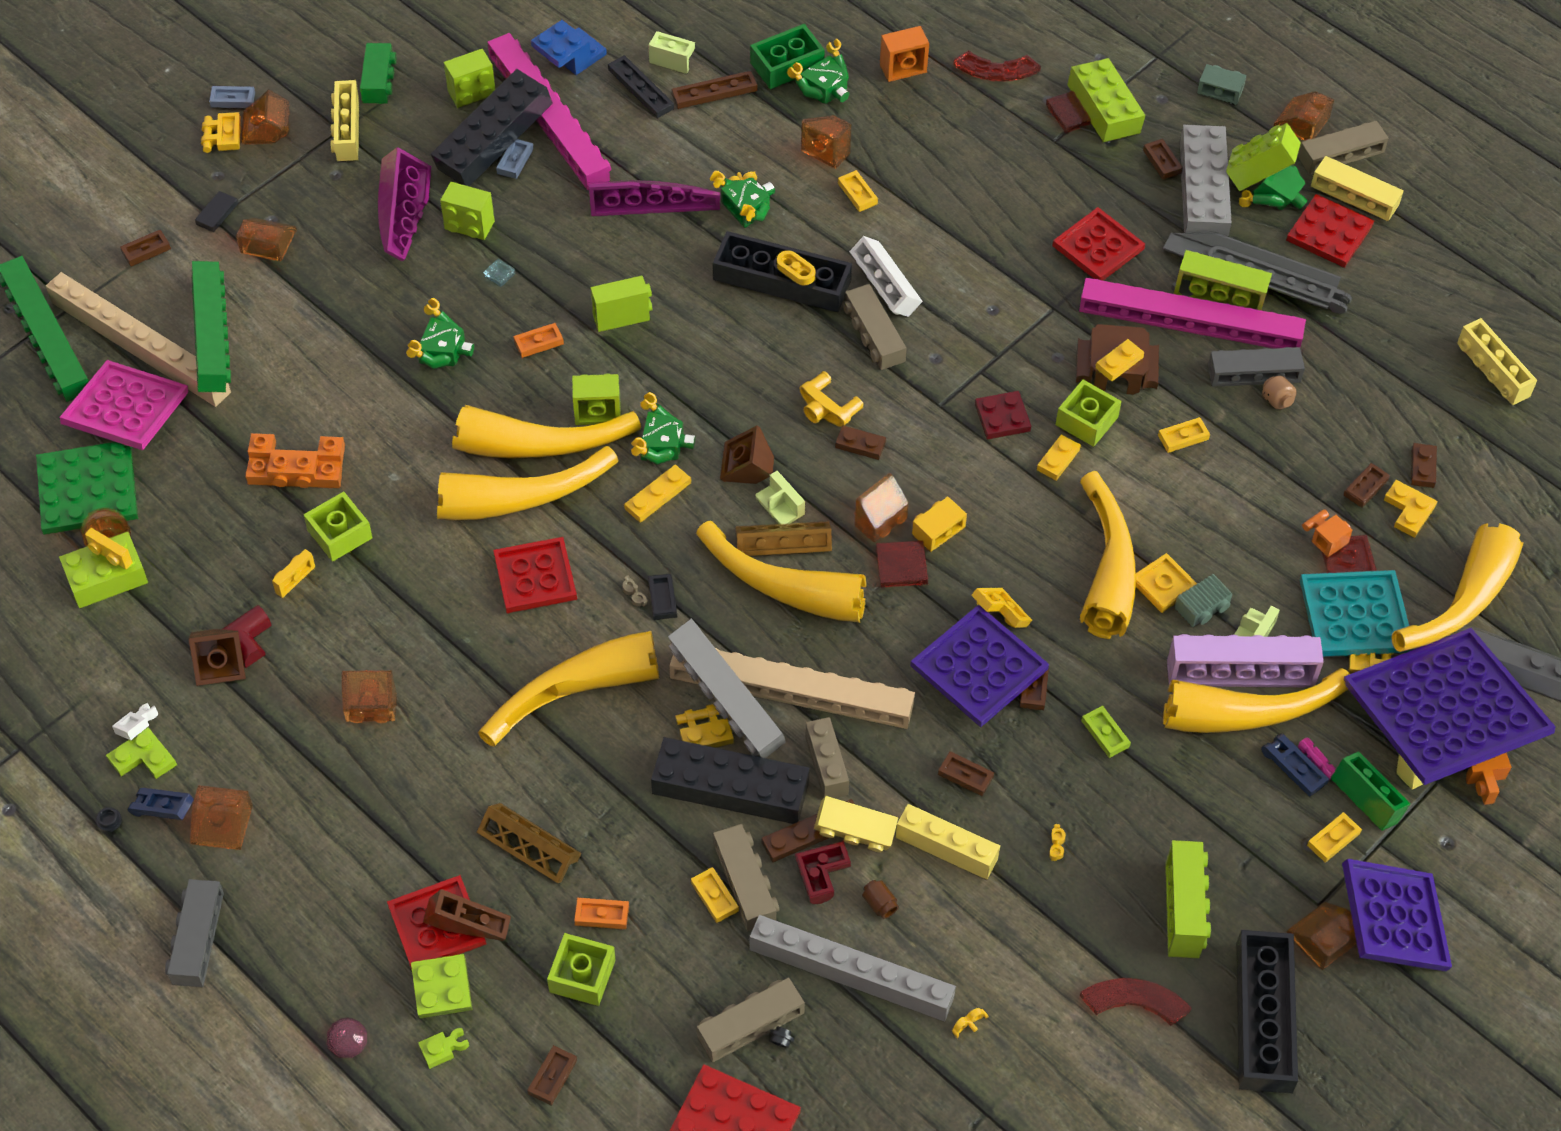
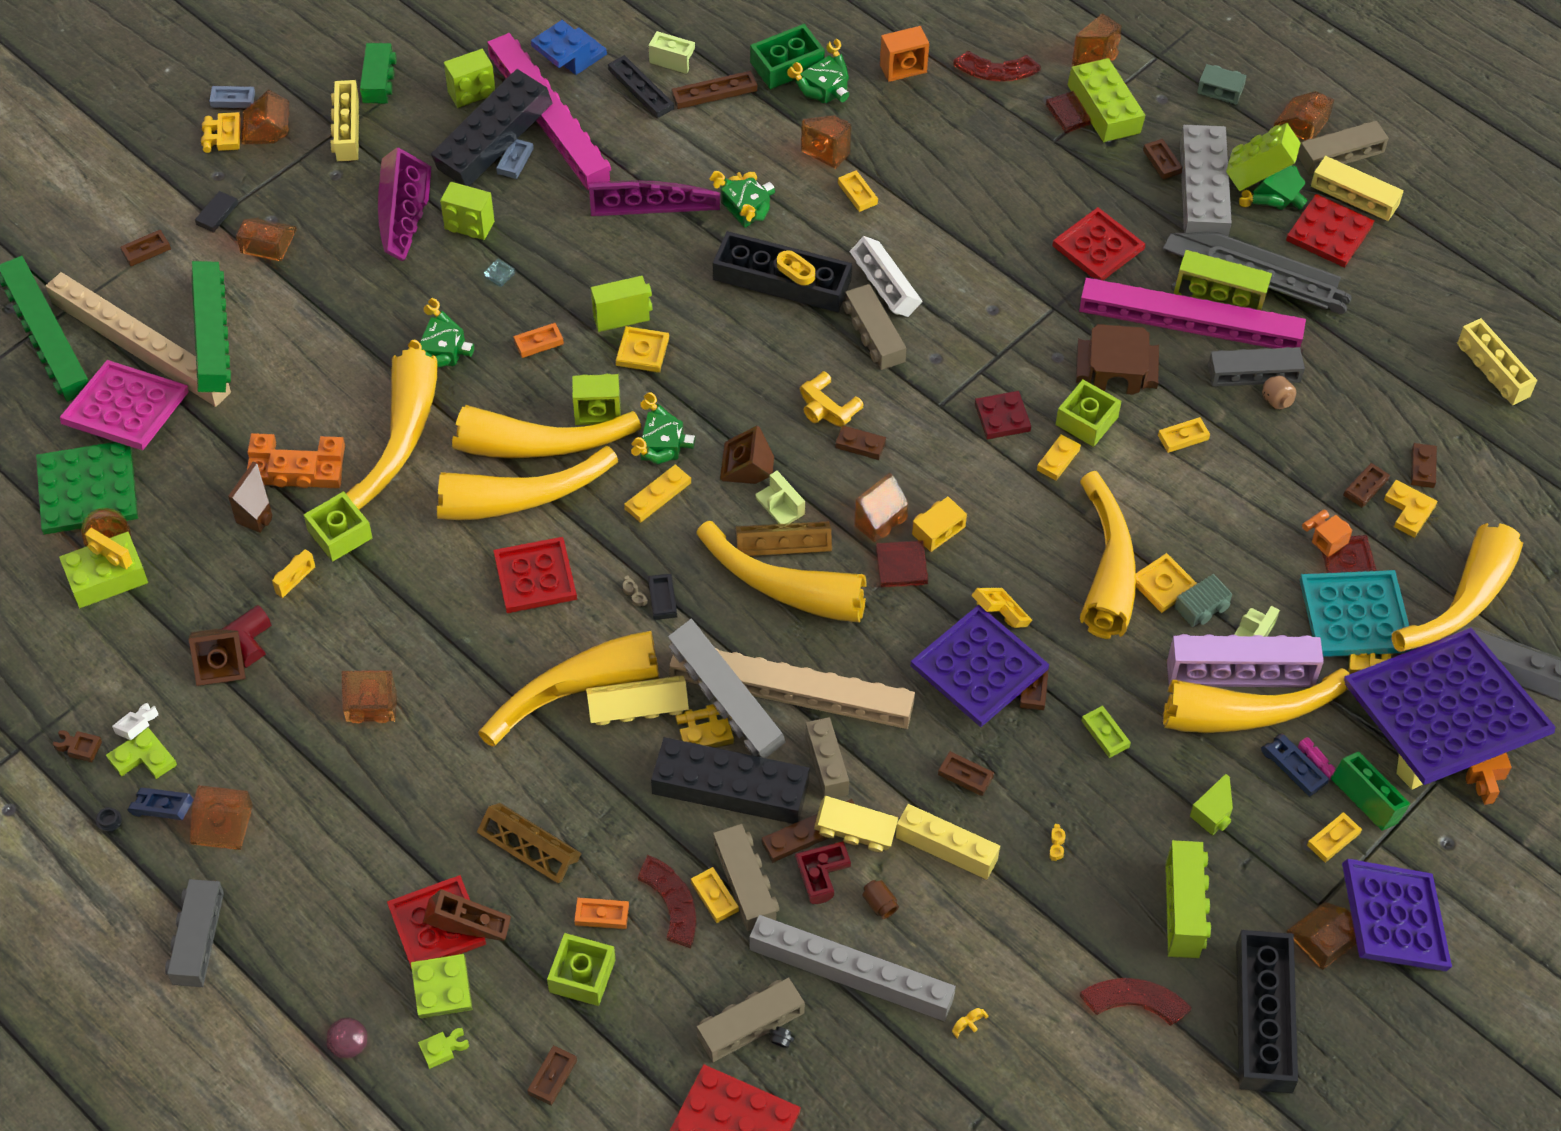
yellow plate [1096,339,1144,381] -> none
none -> reddish brown plate [53,730,102,762]
none -> slope [228,461,272,533]
none -> yellow brick [346,349,437,510]
none -> light yellow brick [586,676,689,725]
none -> yellow plate [616,326,669,373]
none -> clear red tile [638,855,696,948]
none -> clear orange slope [1072,13,1122,66]
none -> lime slope [1190,774,1233,836]

